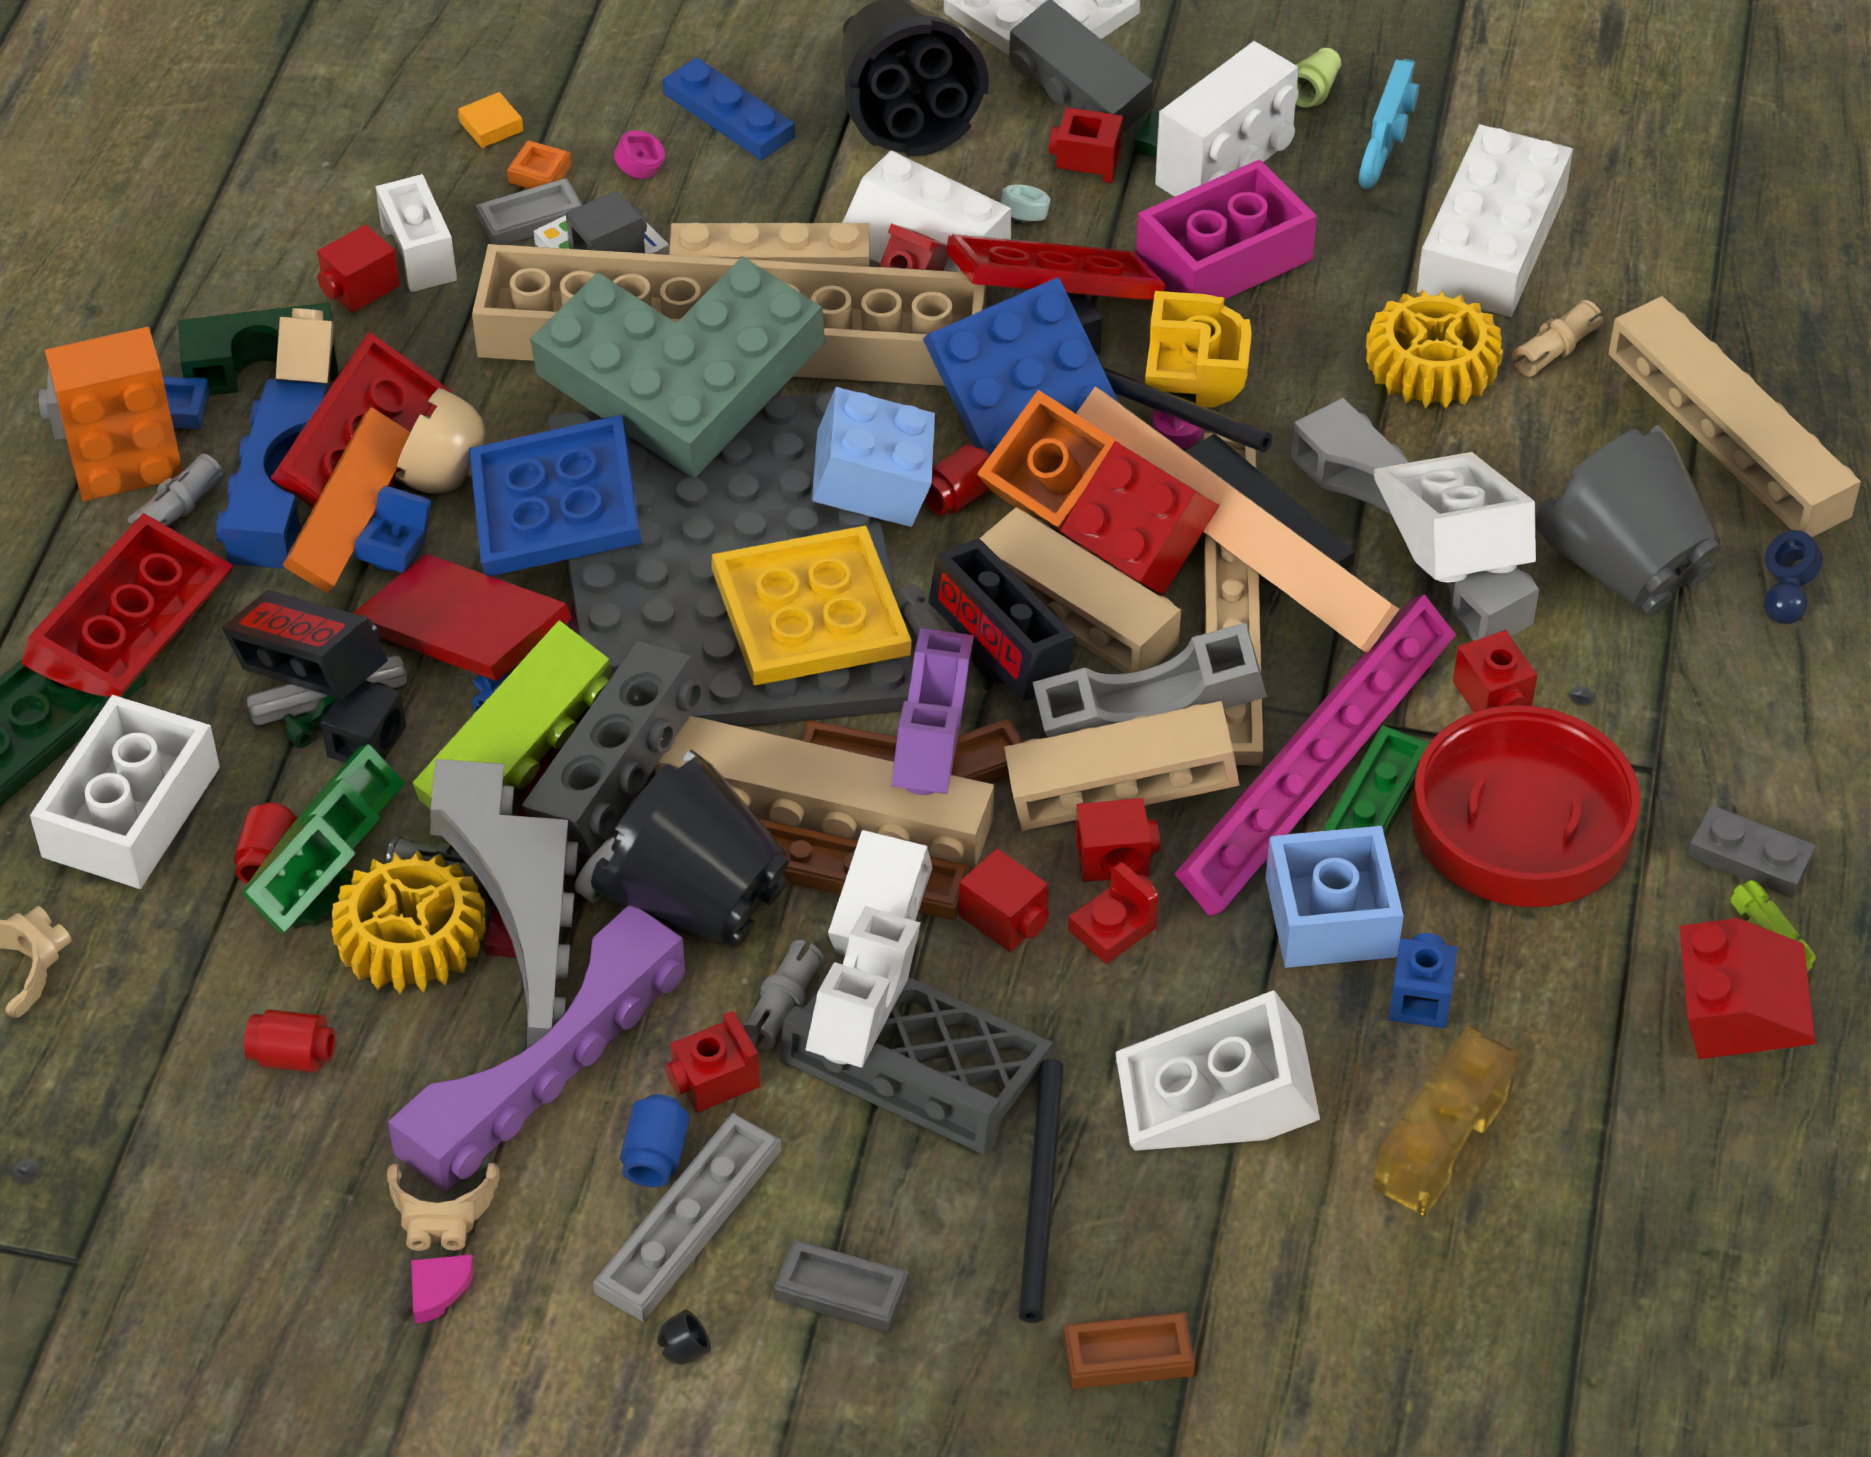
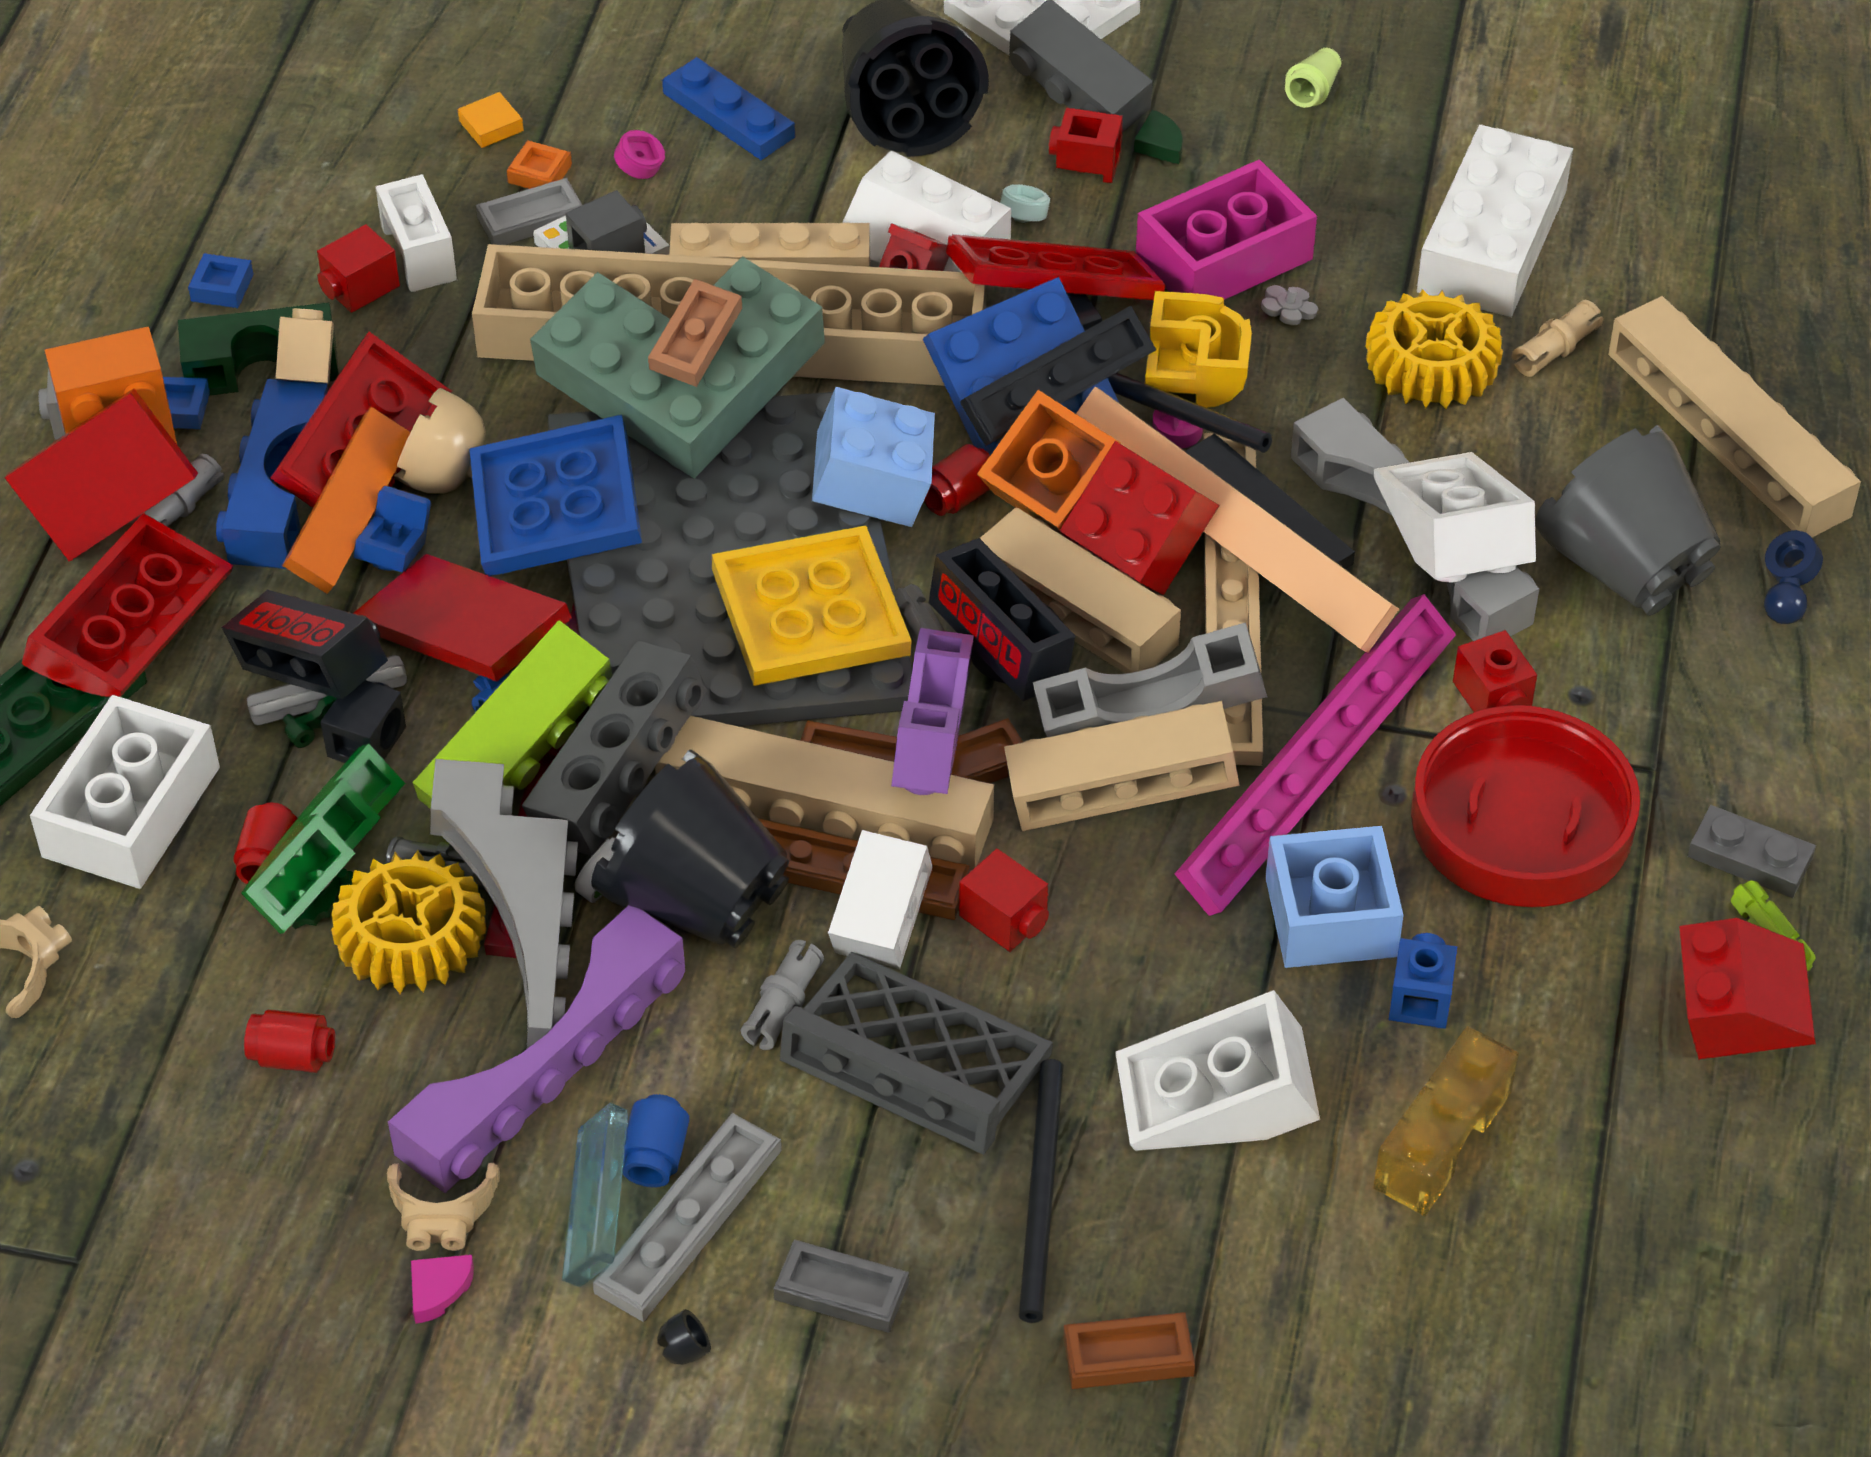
red brick [665,1011,760,1113] -> none
white arch [805,906,920,1068] -> none
red bracket [1068,862,1158,964] -> none
red brick [1075,798,1160,882] -> none
white brick [1155,41,1299,197] -> none
green tile [1322,725,1429,838] -> none
medium azure plate [1358,59,1419,189] -> none
none -> red tile [5,389,198,562]
none -> blue plate [188,253,254,308]
none -> clear light blue tile [562,1103,628,1287]
none -> nougat plate [648,279,743,387]
none -> black tile [960,306,1156,447]
none -> light grey plant [1261,285,1318,325]

